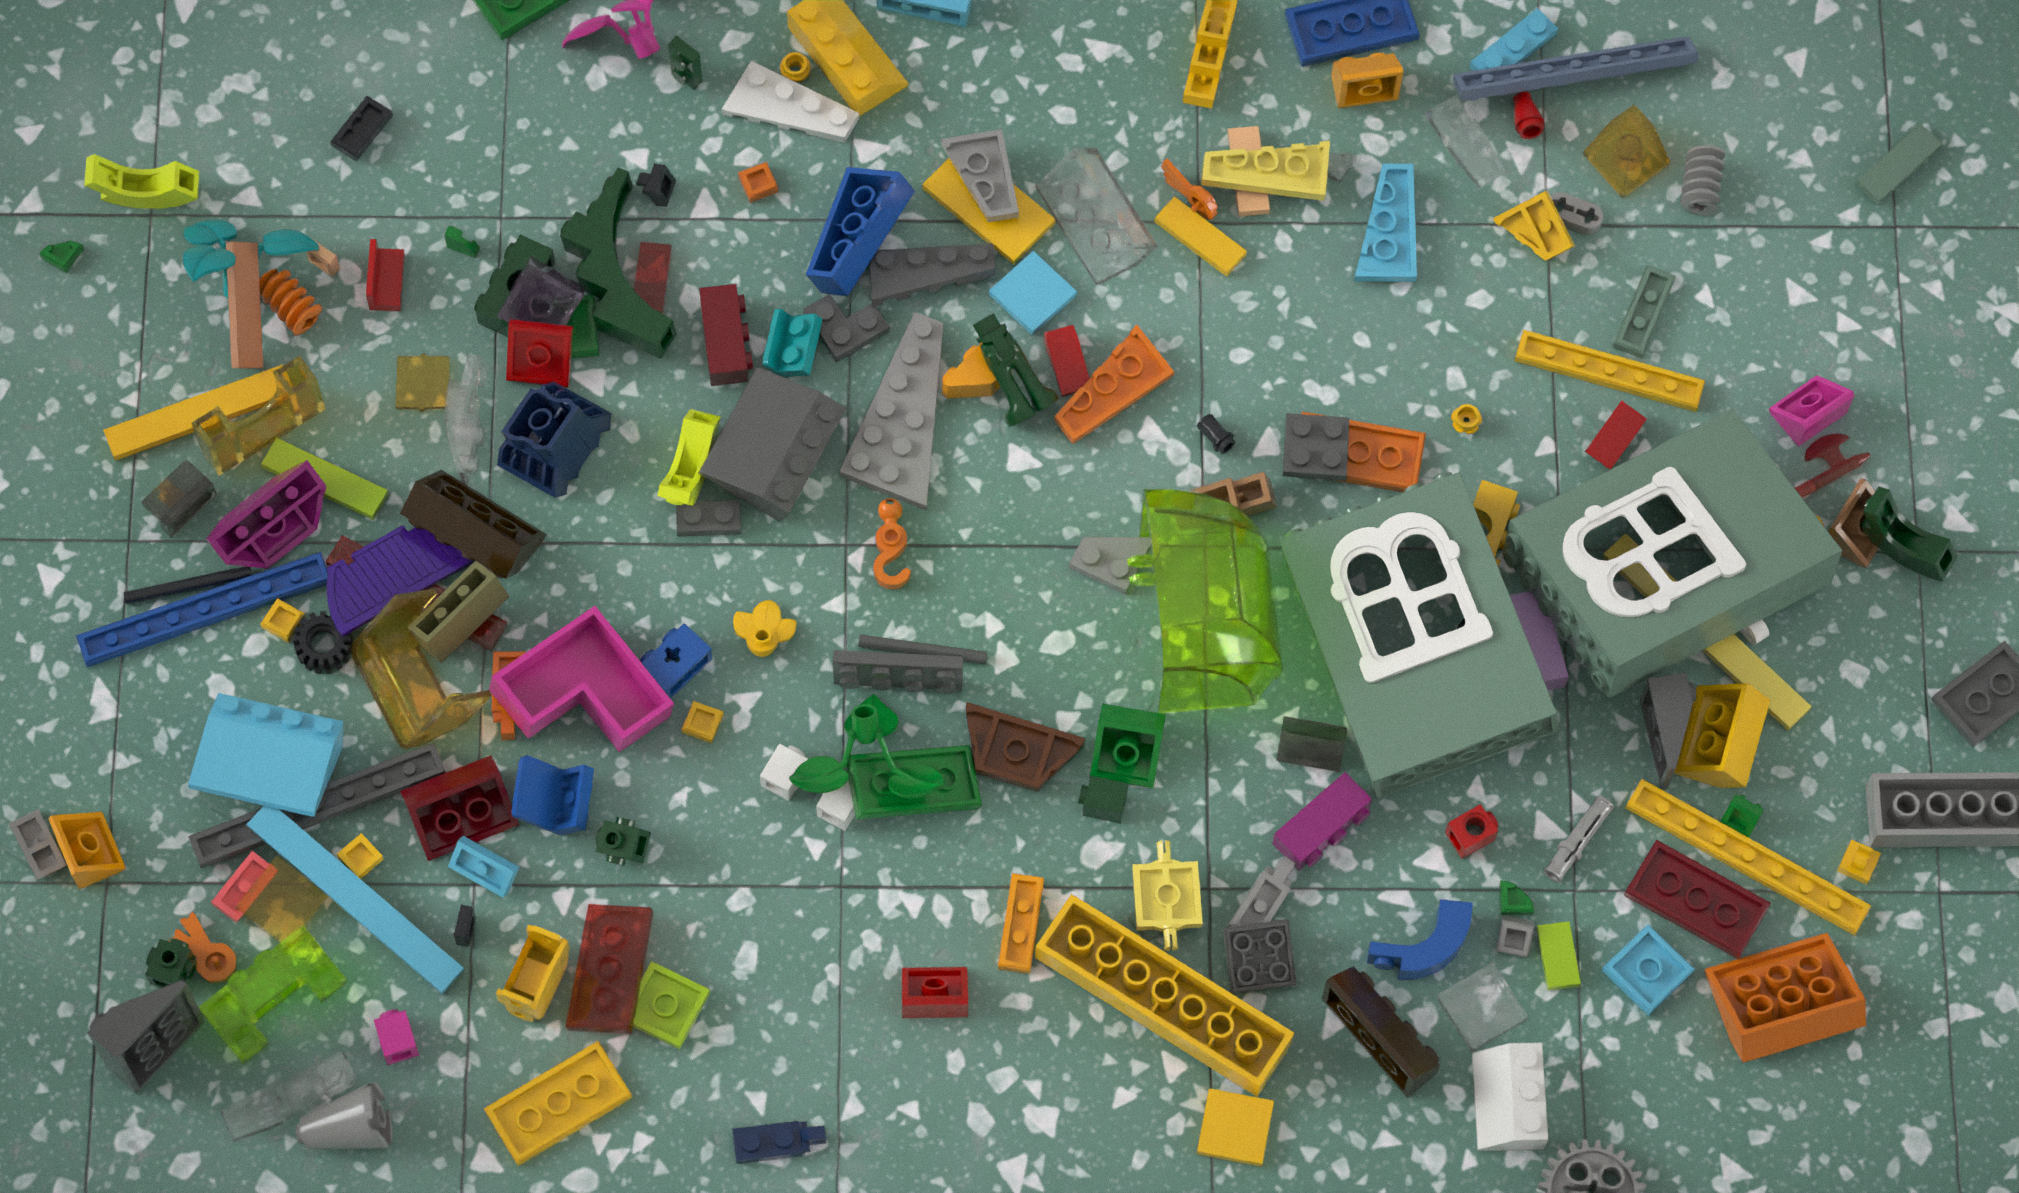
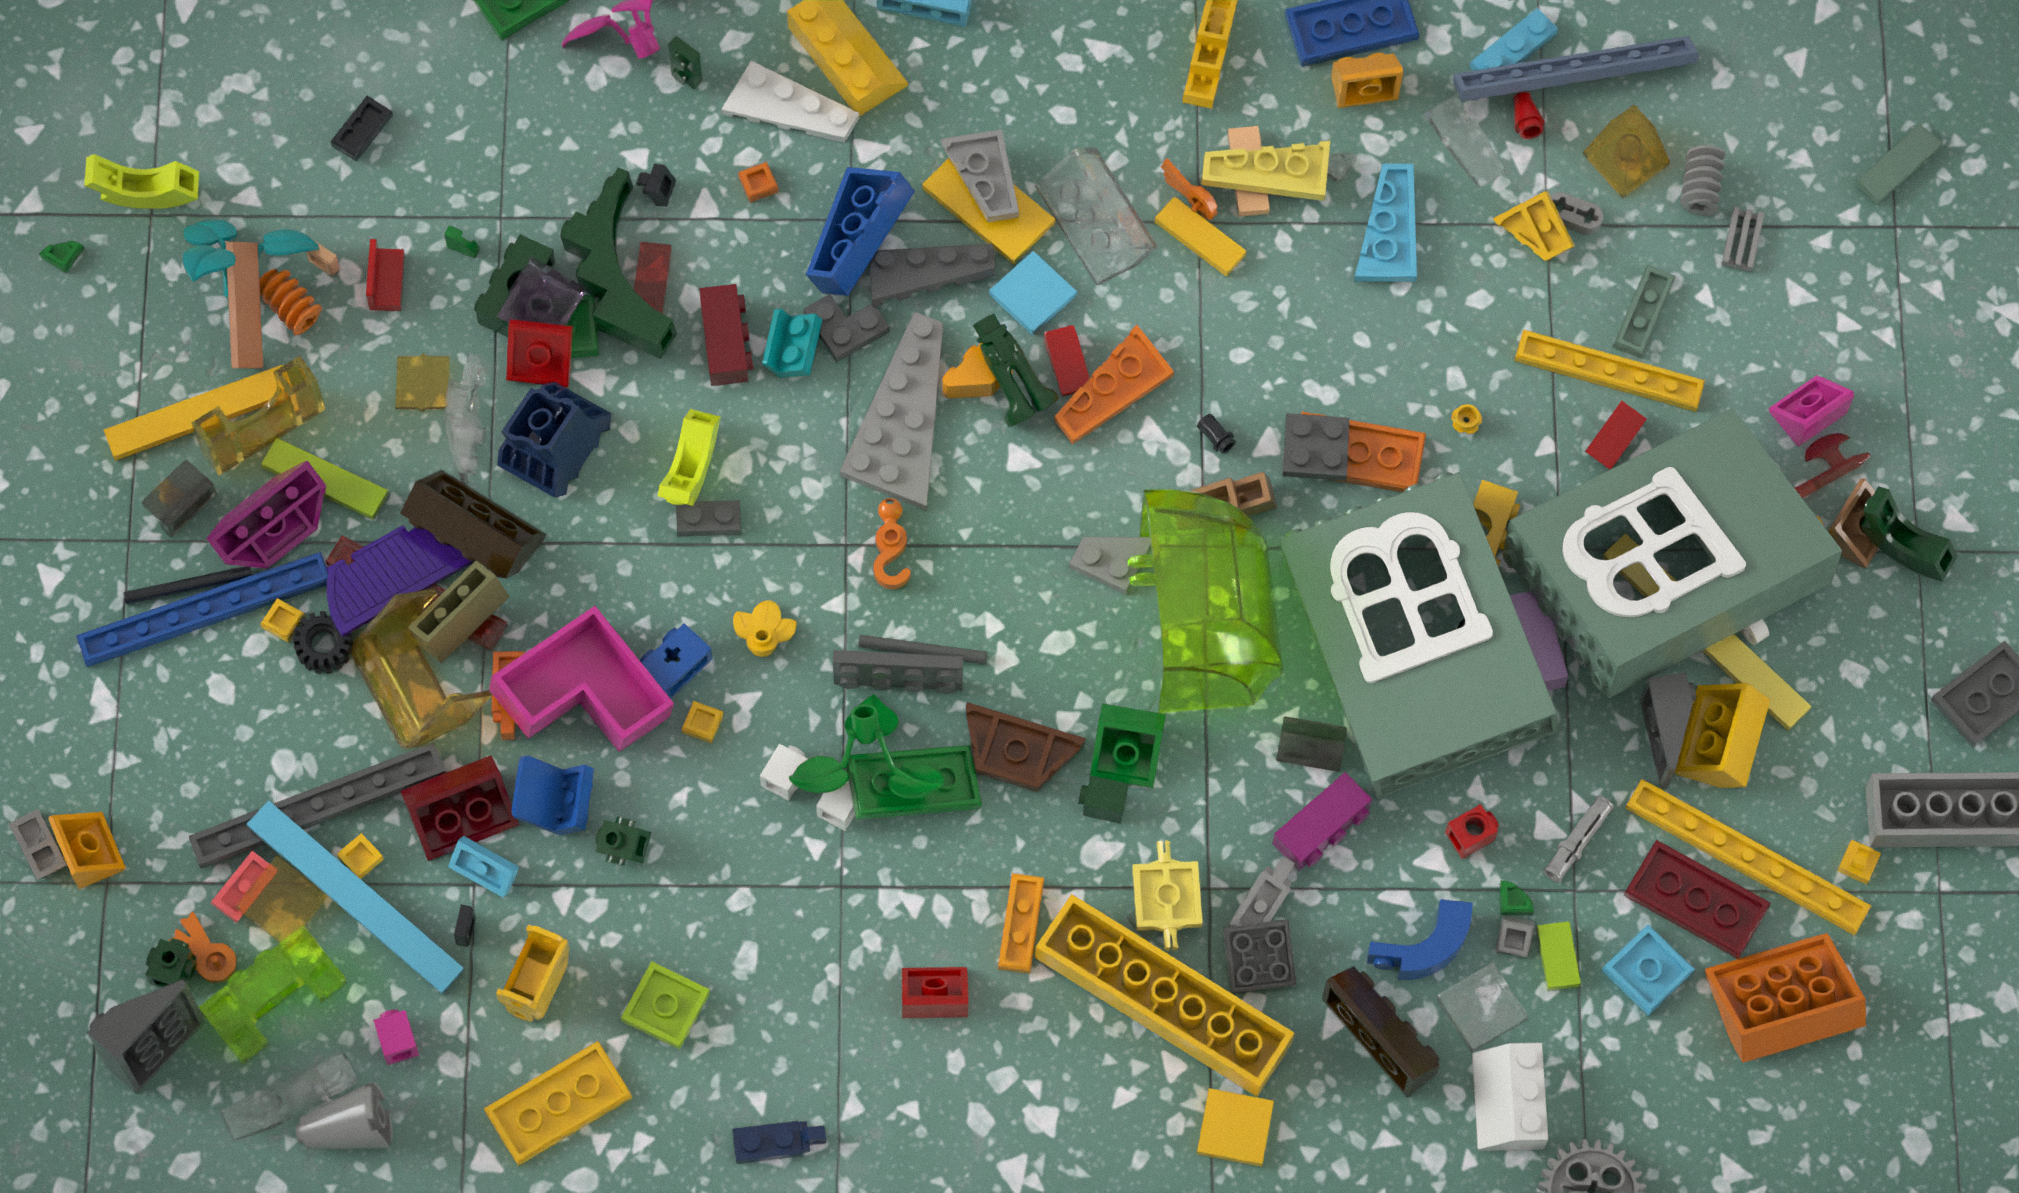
medium azure slope [188,693,343,817] -> none
clear red tile [566,904,654,1034] -> none
dark grey slope [698,367,846,522] -> none
yellow plate [780,52,811,82] -> none
green tile [1720,794,1764,838] -> none
none -> light grey tile [1721,206,1765,272]

